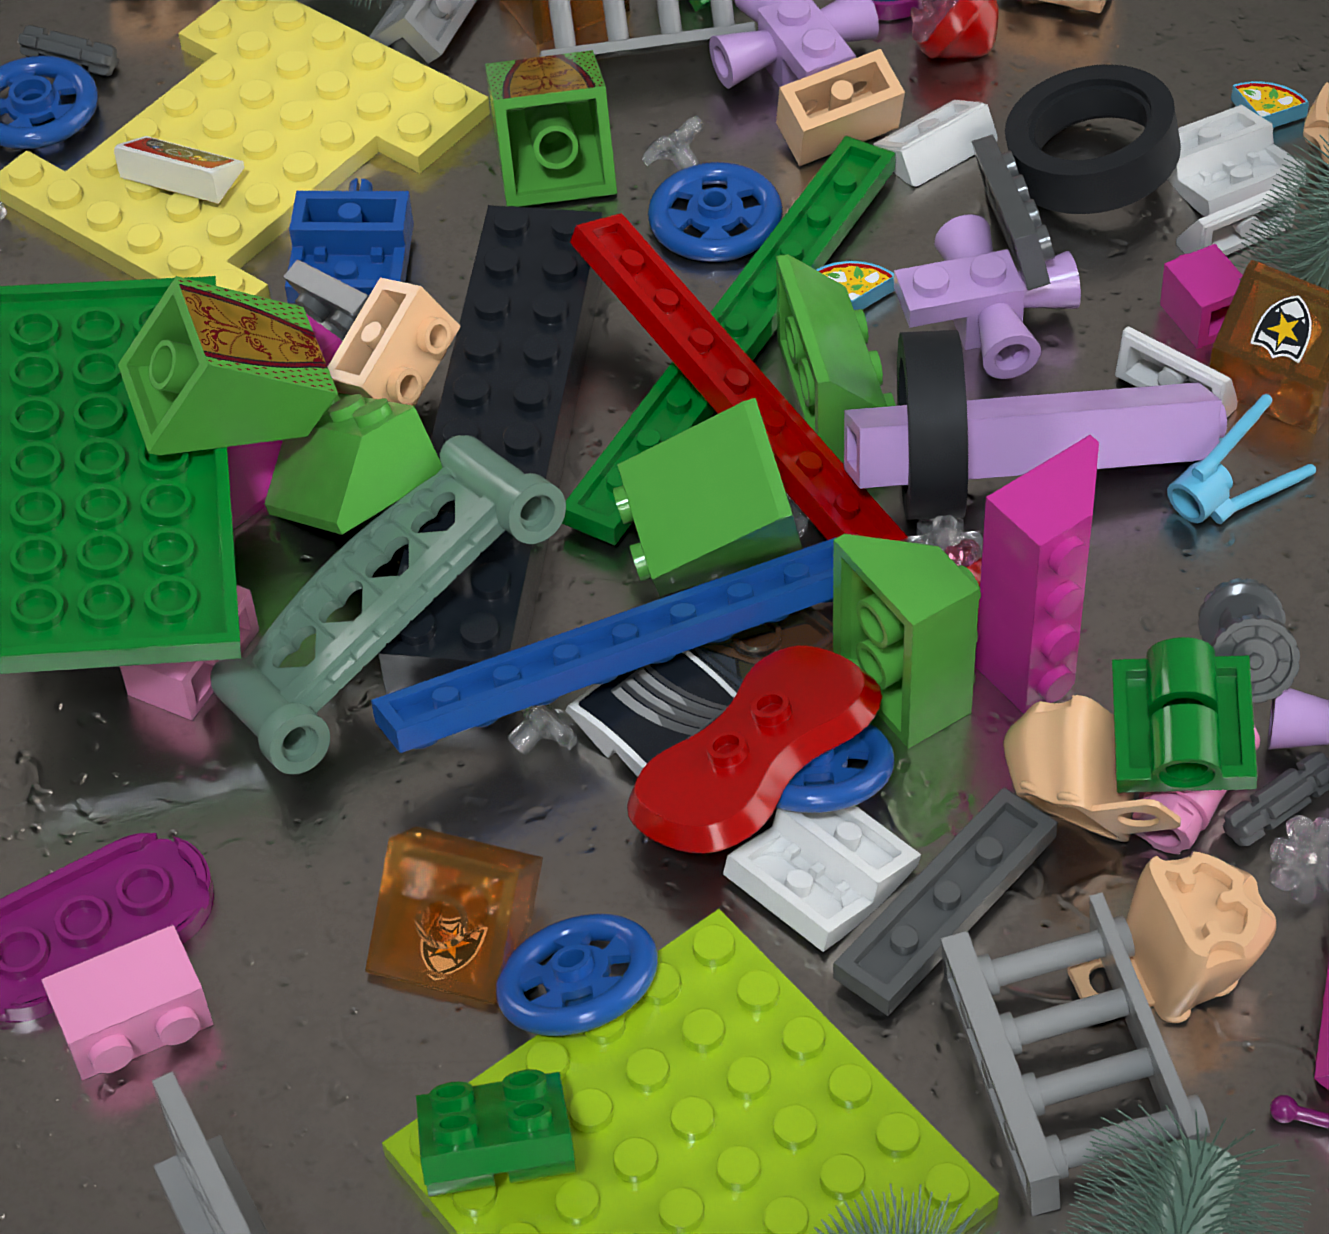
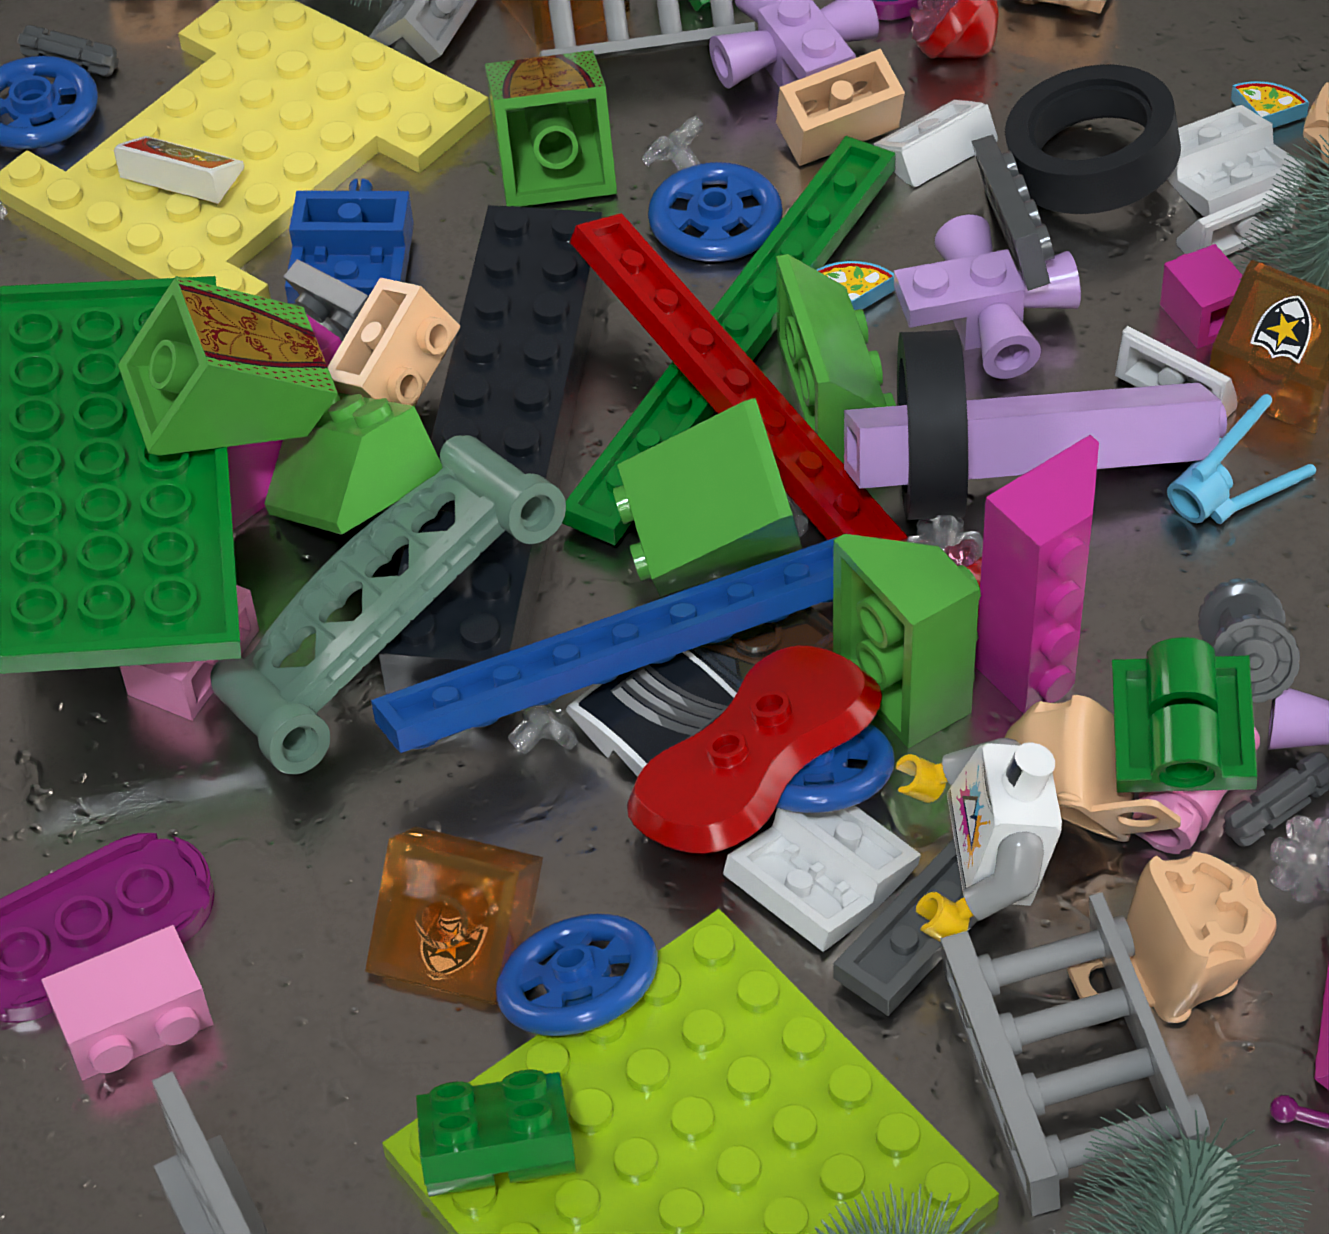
none -> torso [896,738,1062,942]

